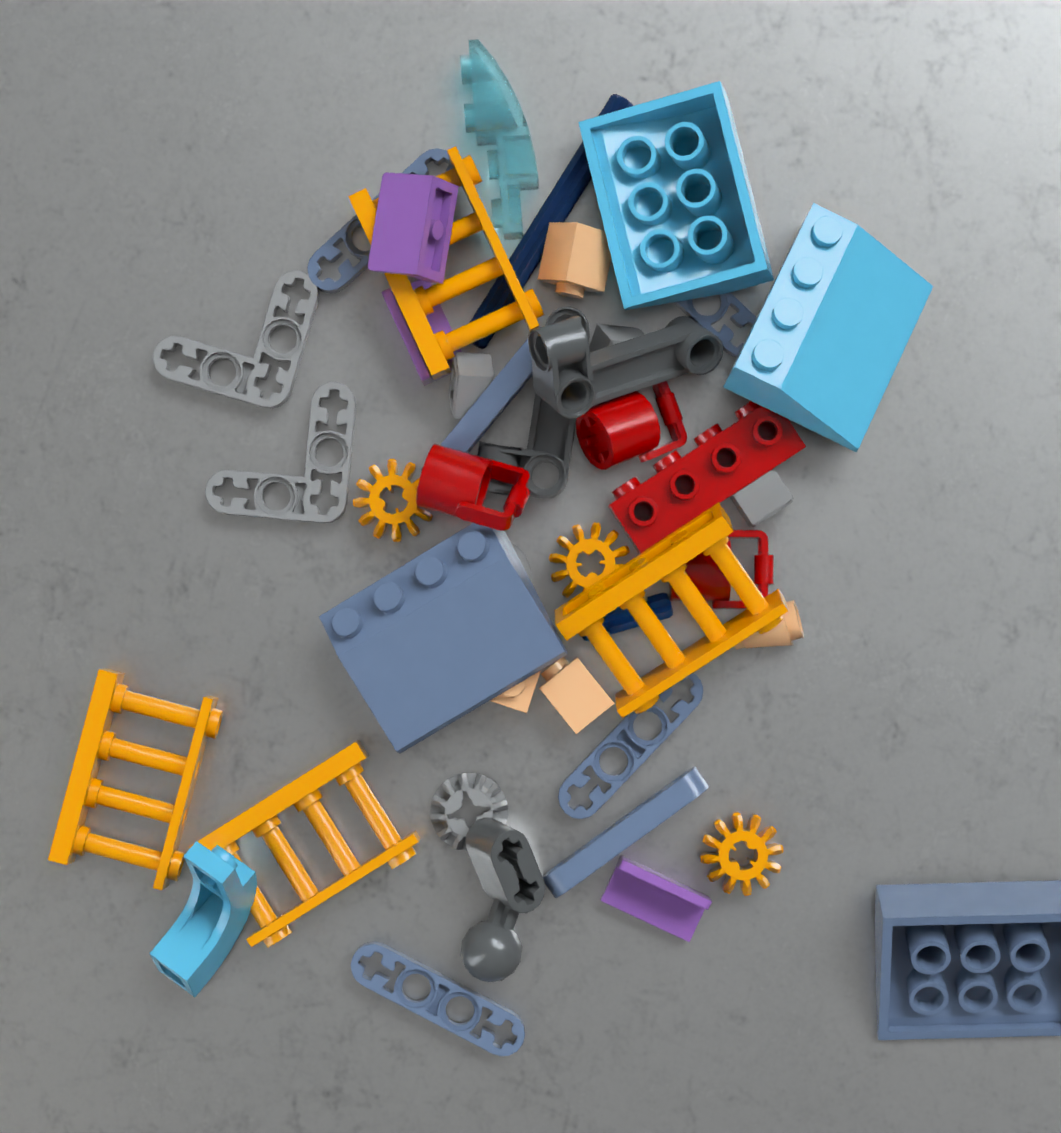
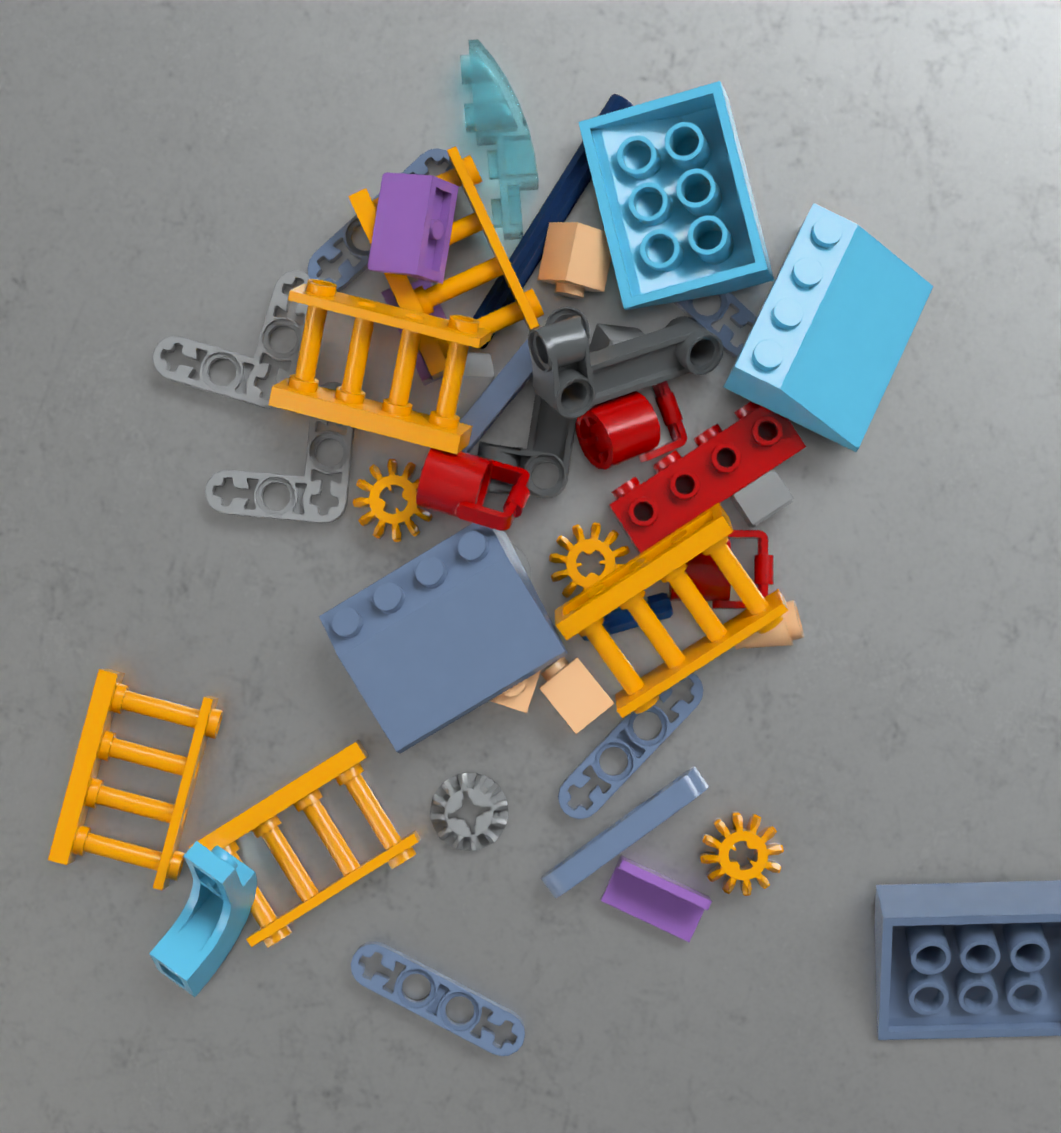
dark grey beam [460,817,545,982] -> none
none -> light orange fence [268,279,492,454]

